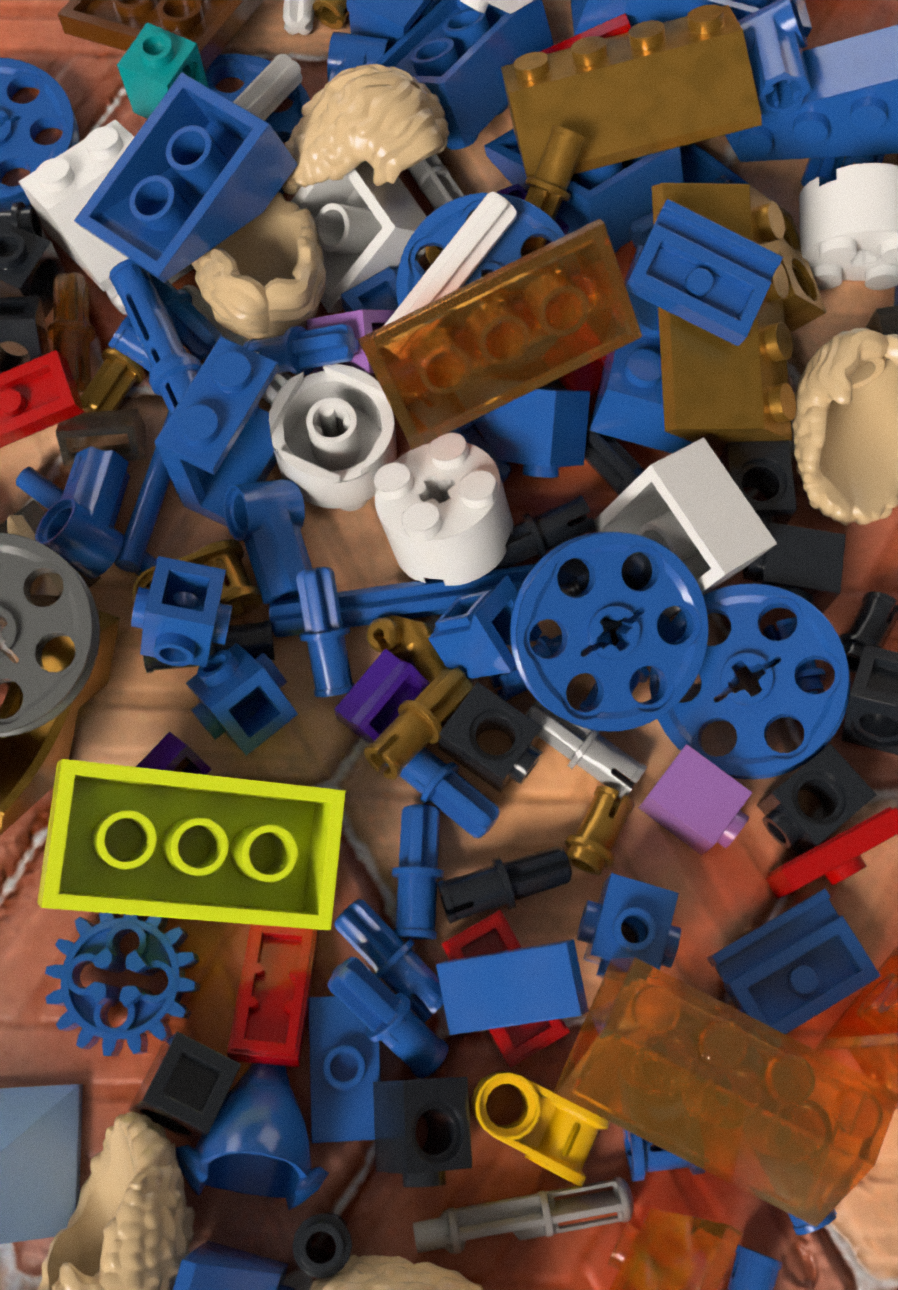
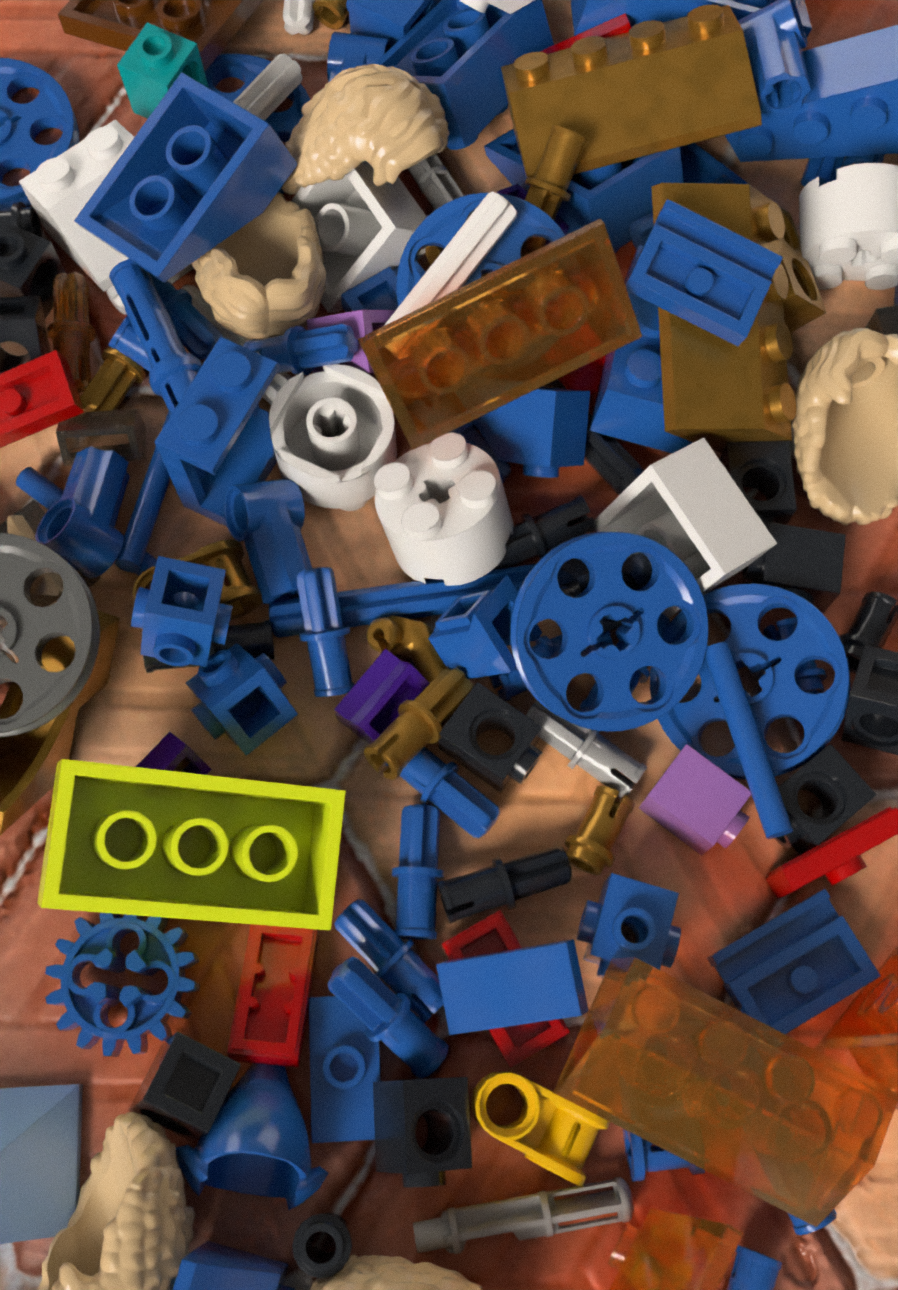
none -> blue bar [705,642,793,839]

